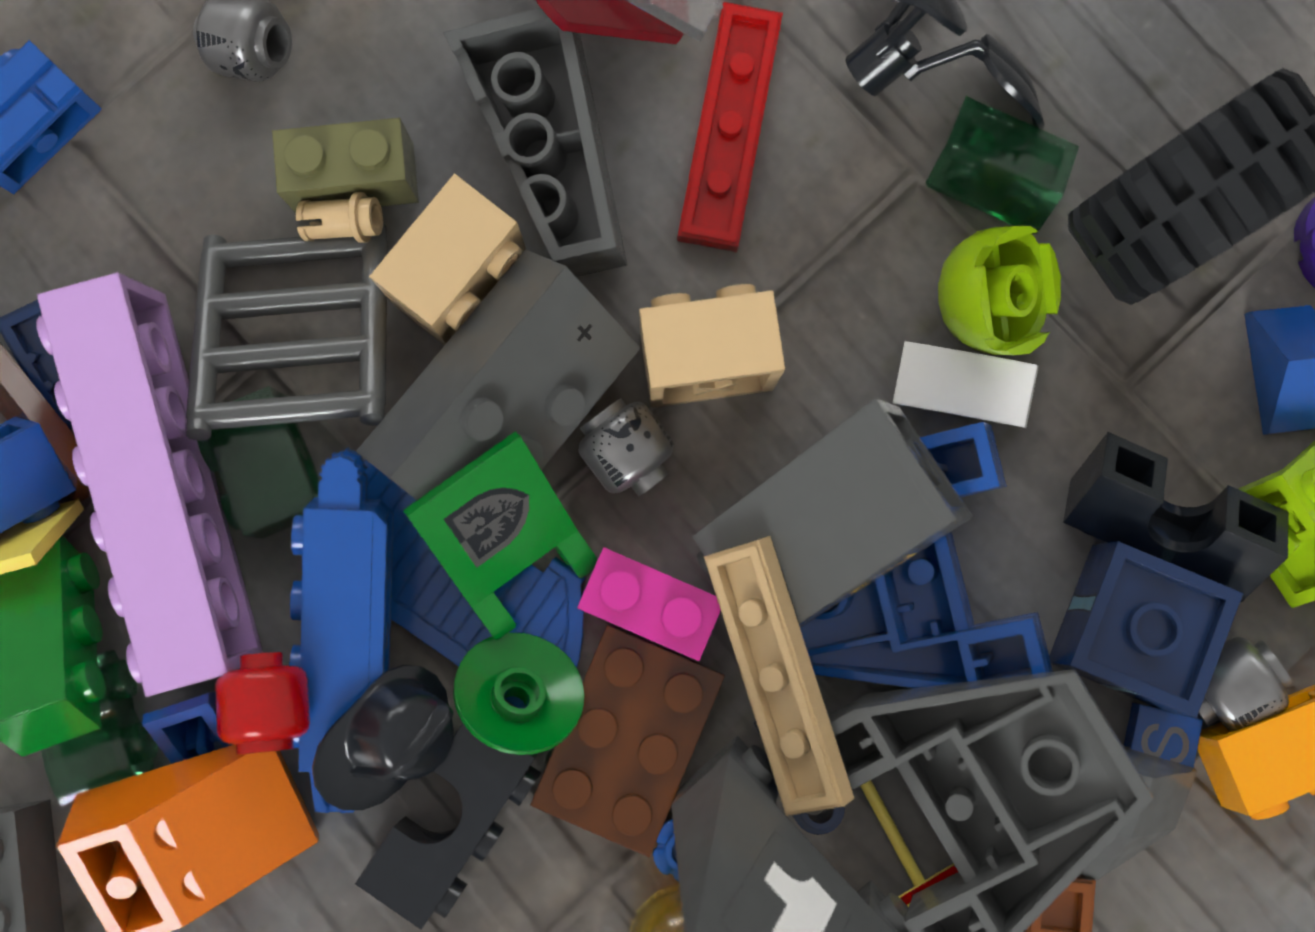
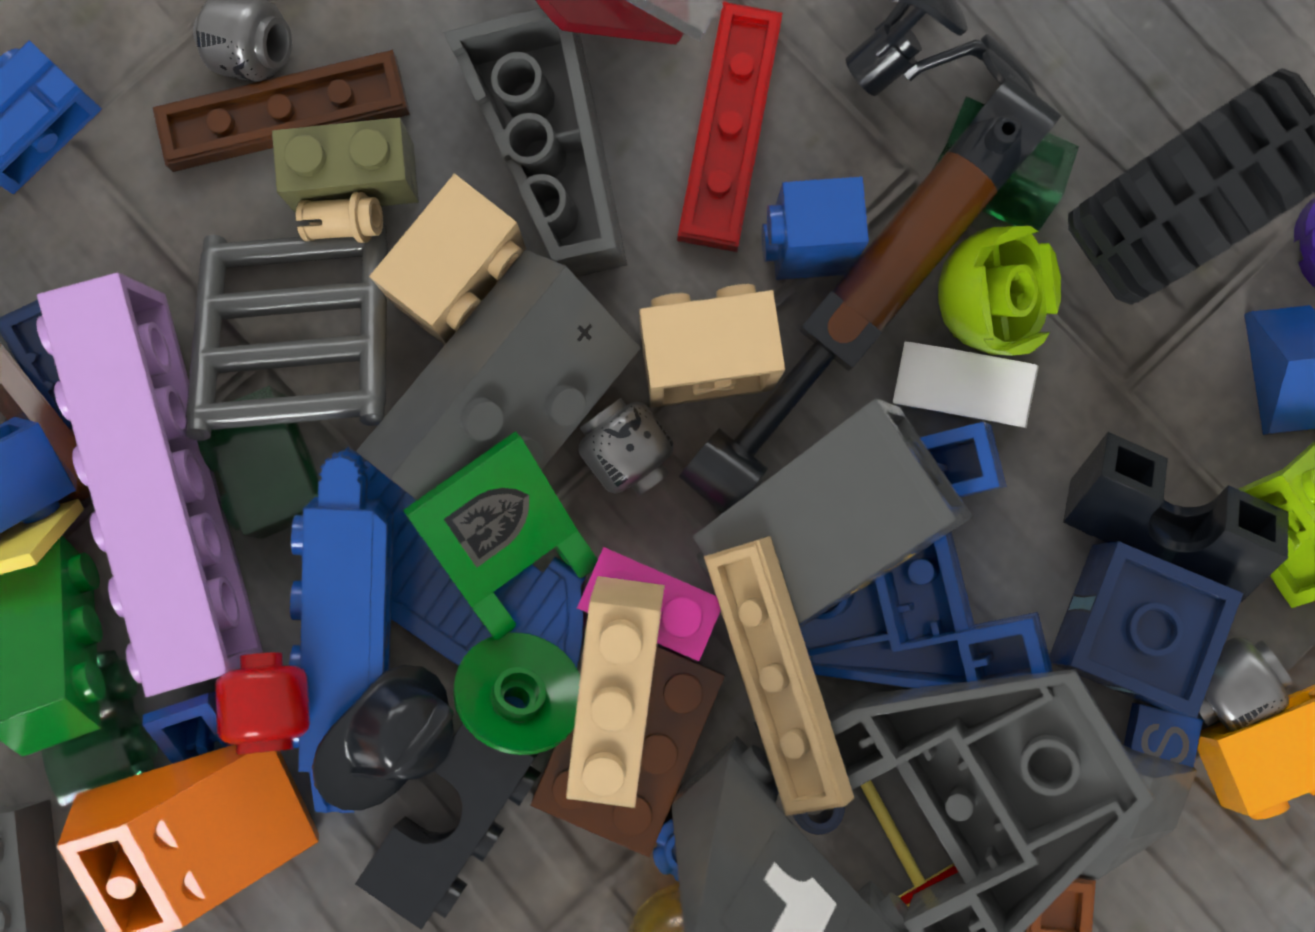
none -> reddish brown tile [152,50,410,172]
none -> tan brick [566,576,664,808]
none -> piece [679,74,1062,513]
none -> blue brick [761,176,869,280]

